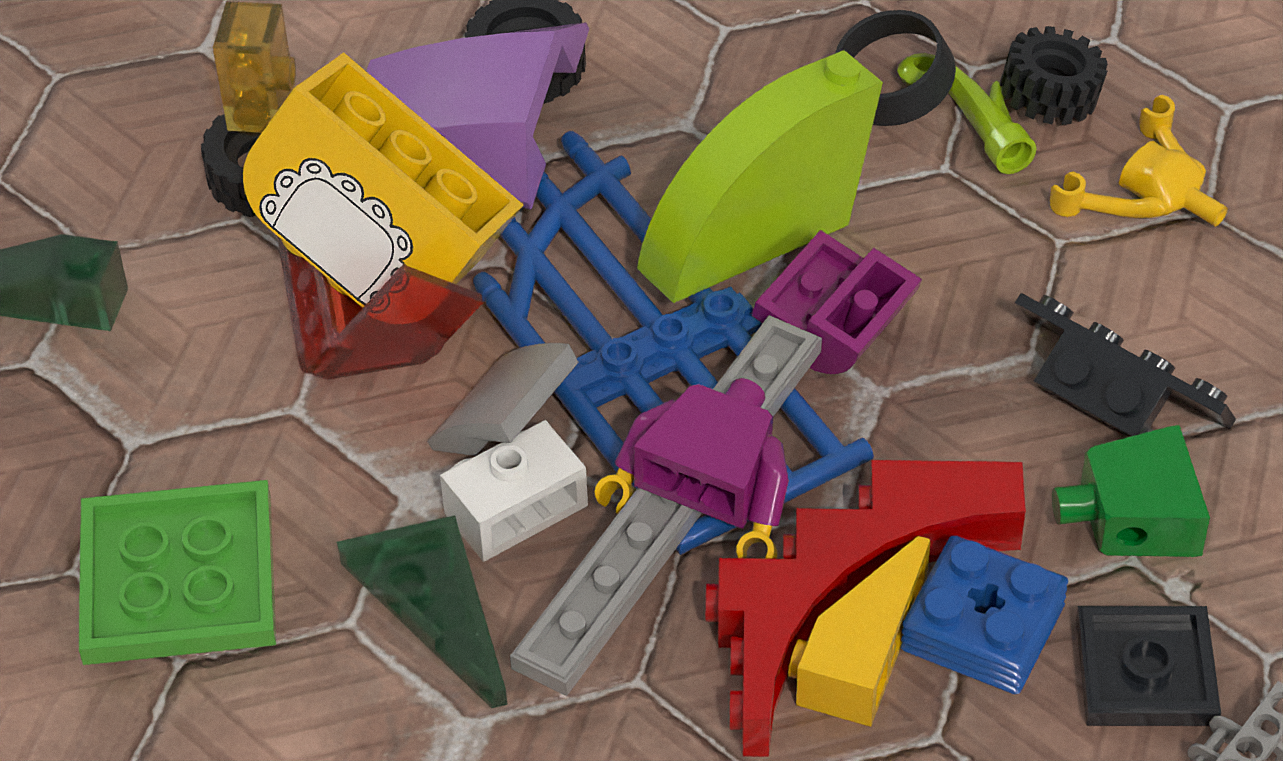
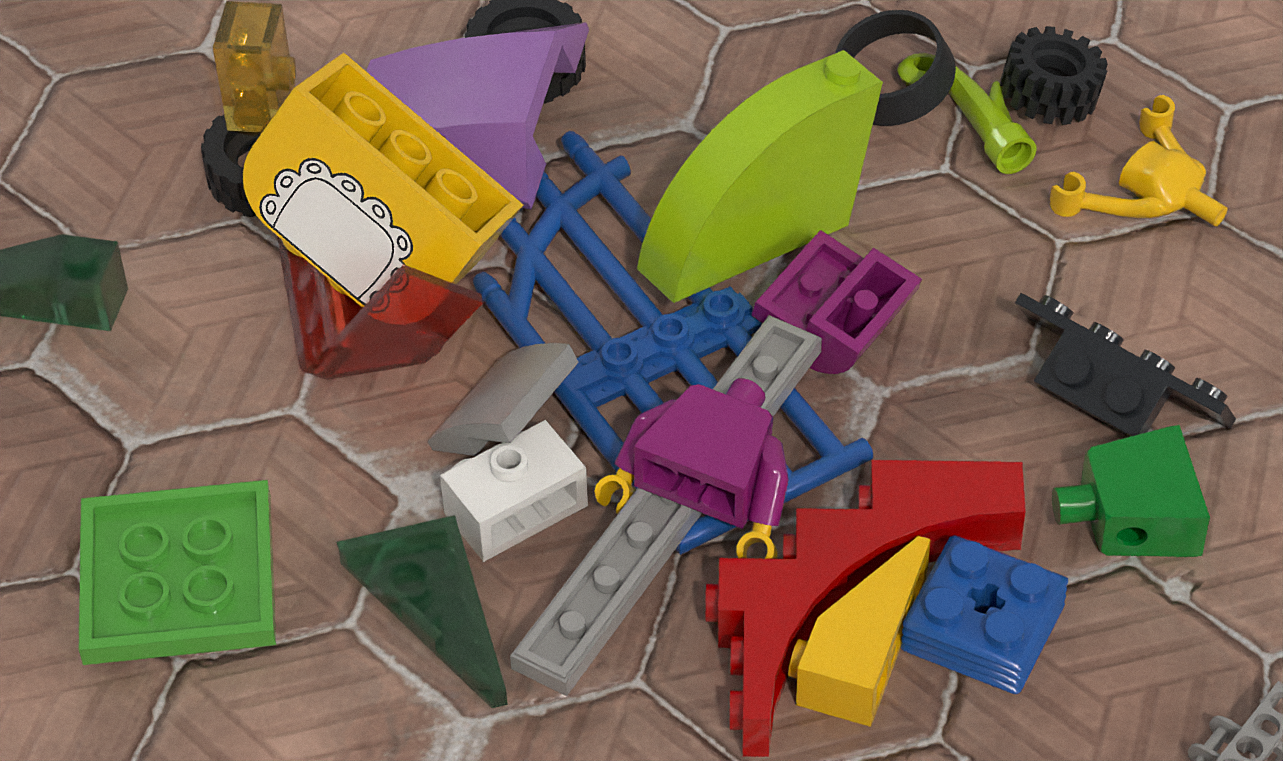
black tile [1076,606,1221,726] -> none

